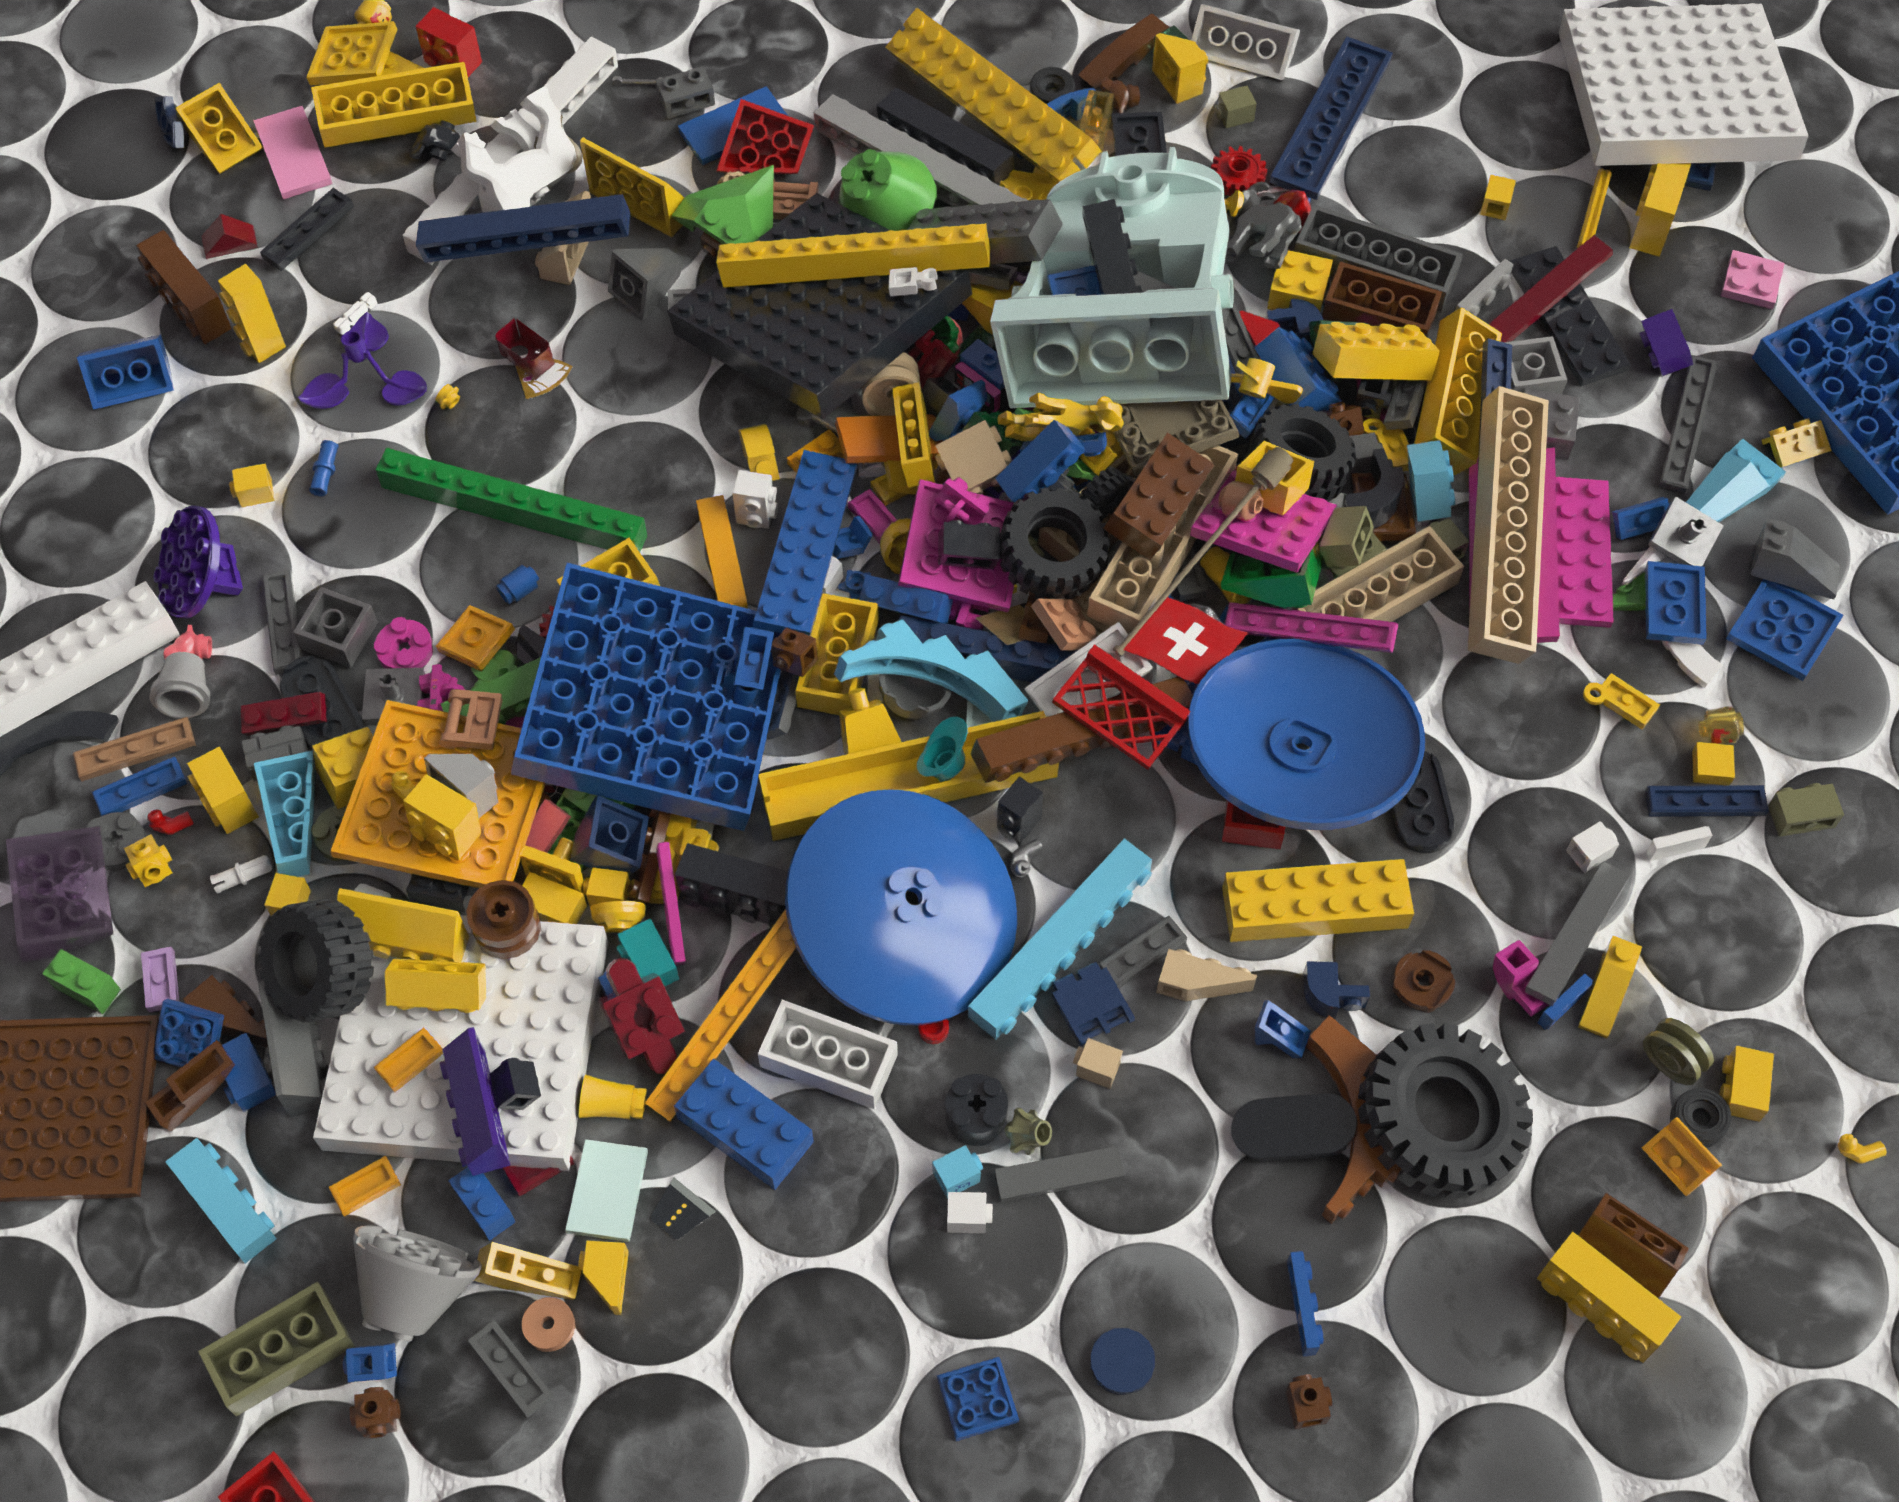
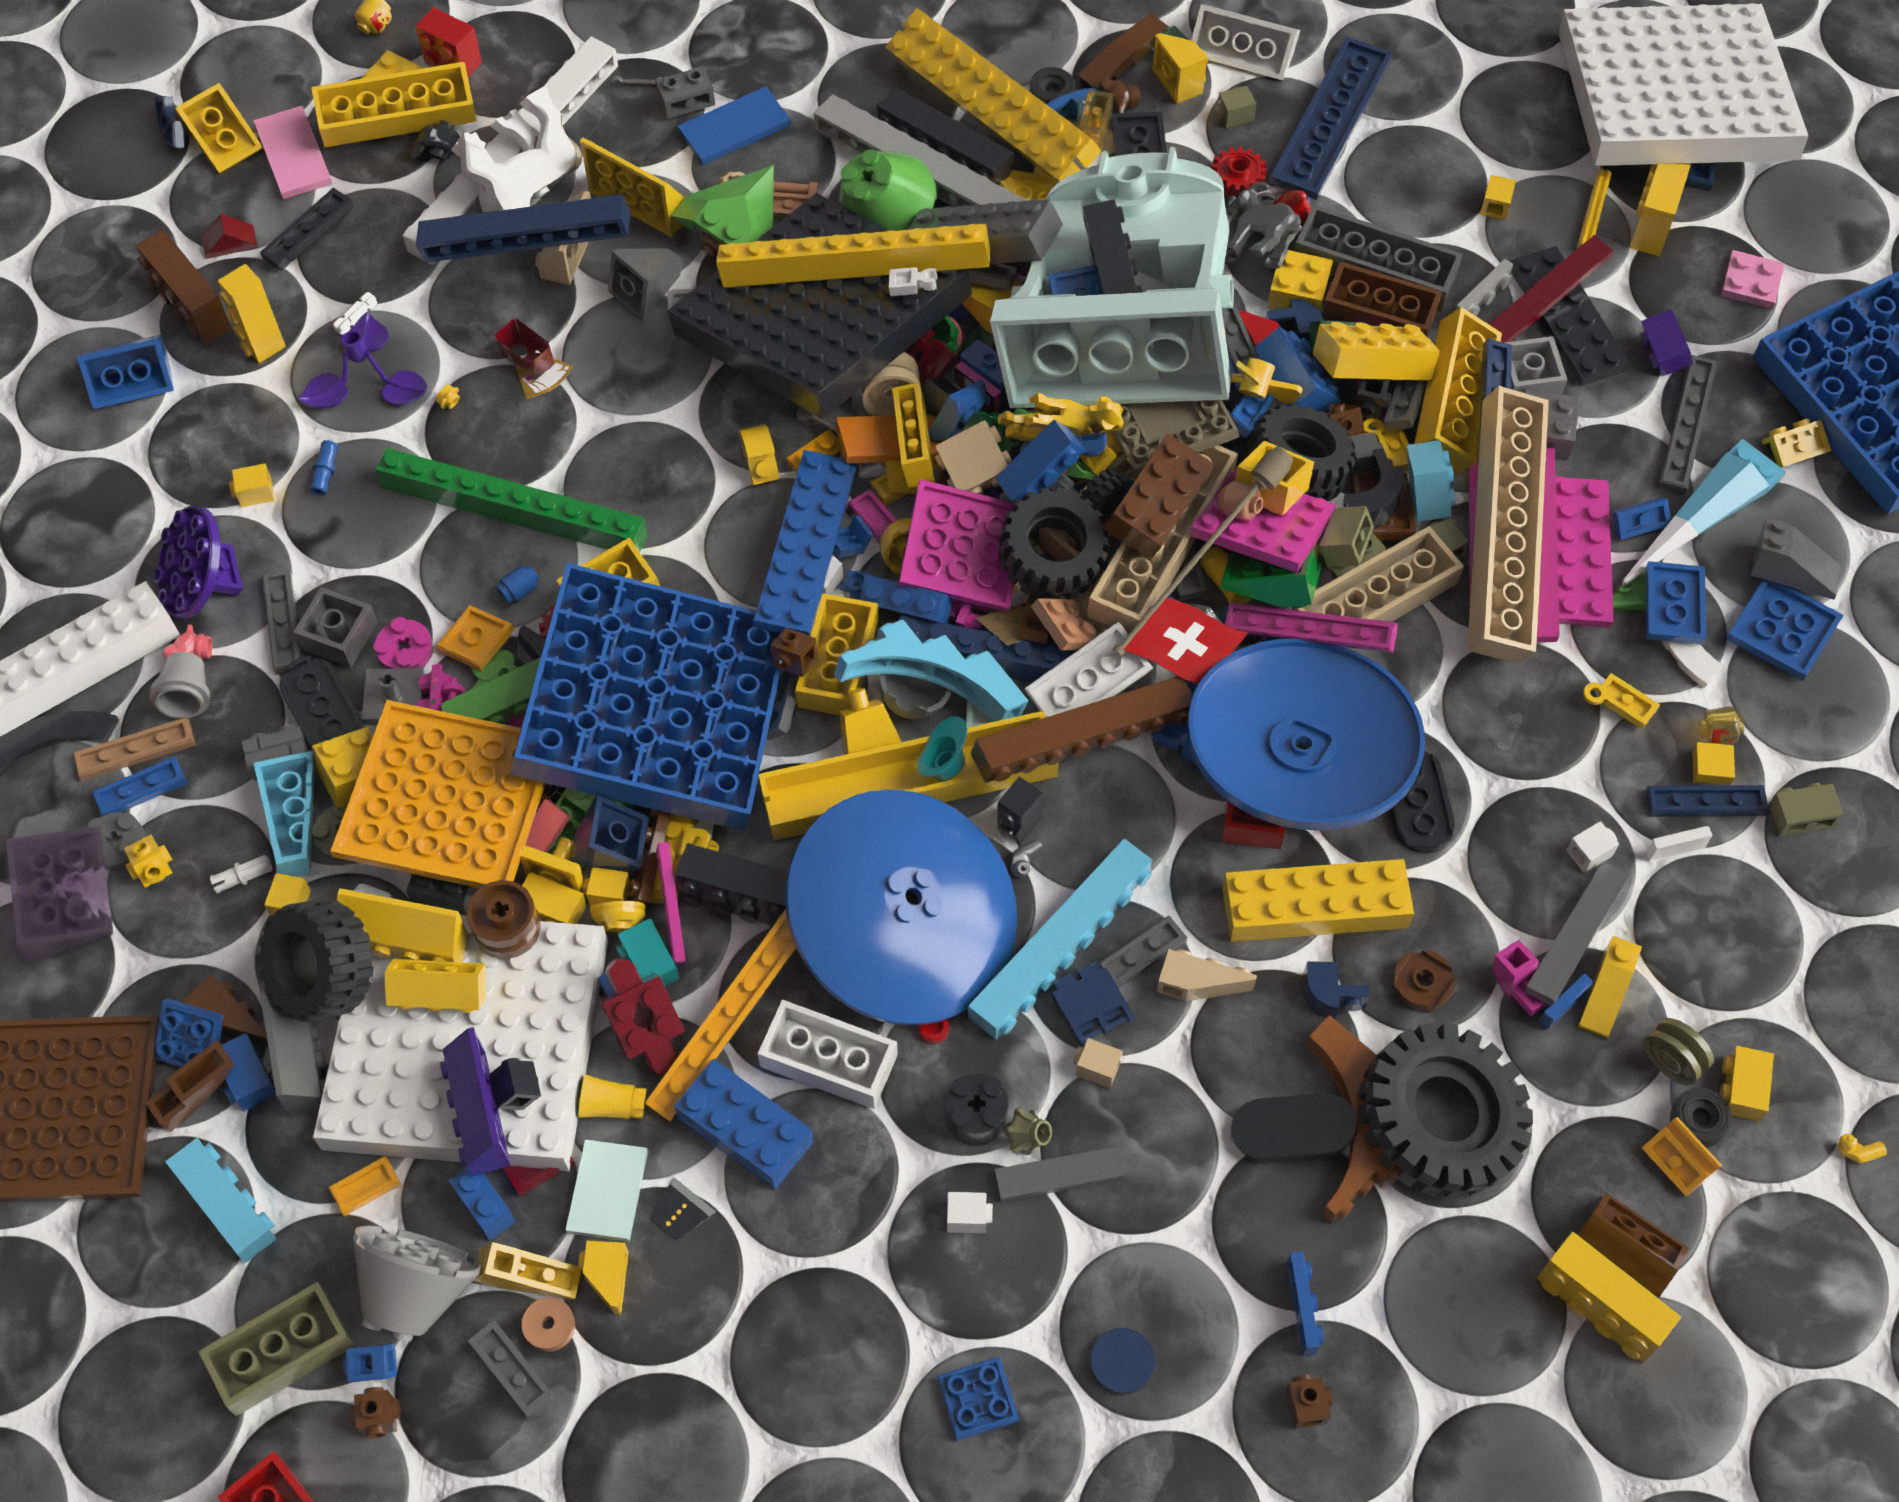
bright green brick [42,949,121,1014] -> none
lavender plate [141,947,179,1012] -> none
red arm [147,809,194,835] -> none
yellow brick [187,746,259,834] -> none
dark red plate [241,692,327,736] -> none
yellow plate [306,21,397,85] -> none
light orange tile [374,1027,443,1093] -> none
yellow arm [391,771,415,800] -> none
yellow brick [403,774,481,860] -> none
light grey slope [424,754,498,818] -> none
nougat plate [439,689,503,750] -> none
light orange beam [696,495,748,609] -> none
red wedge [716,99,814,174] -> none
white brick [732,470,778,529] -> none
blue slope [734,627,774,690] -> none
medium azure brick [932,1145,983,1199] -> none
dark pink hips [934,477,990,525] -> none
black brick [938,520,1000,570] -> none
red fence [1052,644,1191,770] -> none
yellow piece [1224,190,1244,217] -> none
blue slope [1255,1000,1311,1059] -> none
tile [1647,497,1724,566] -> none

